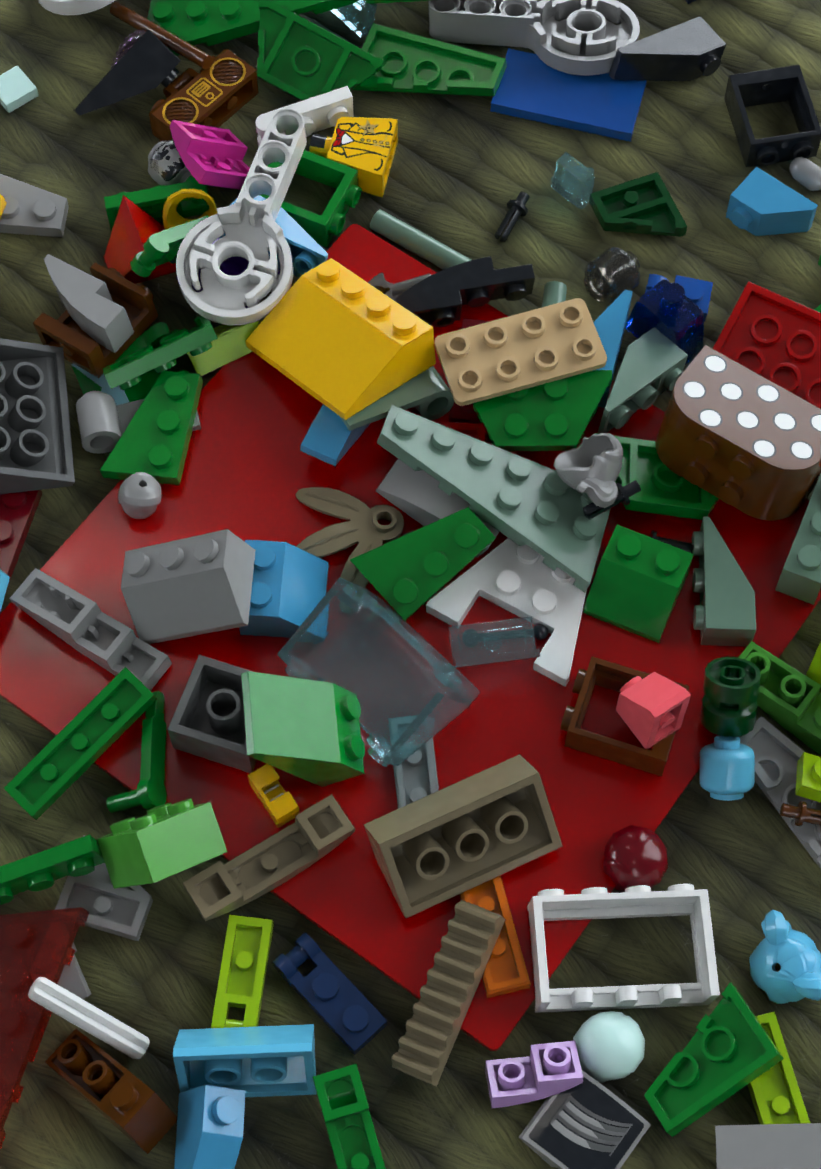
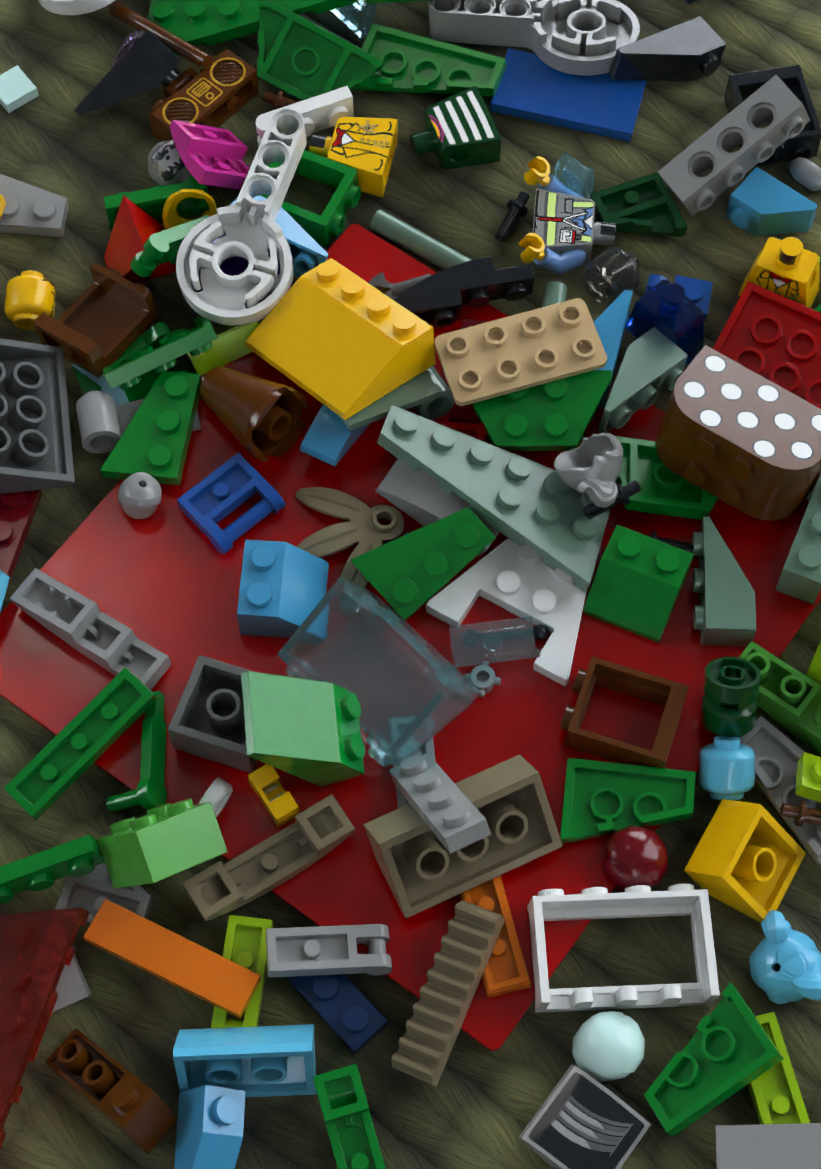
white axle [28,977,150,1059] -> none
light grey slope [44,254,134,353] -> none
light grey slope [121,529,256,644] -> none
lavender slope [485,1041,583,1109] -> none
coral slope [616,672,691,750] -> none
none -> yellow head [4,270,56,330]
none -> orange tile [83,899,262,1019]
none -> blue plate [177,452,286,555]
none -> white tile [199,777,233,817]
none -> reddish brown cone [200,366,308,462]
none -> reddish brown piece [262,90,299,110]
none -> light grey plate [265,924,392,978]
none -> light grey plate [389,753,491,854]
none -> dark green torso [409,86,501,170]
none -> light grey piece [464,662,501,697]
none -> torso [519,156,616,275]
none -> green wing [560,758,696,844]
none -> light grey brick [658,75,810,217]
none -> yellow slope [684,799,806,923]
none -> yellow torso [738,237,820,308]

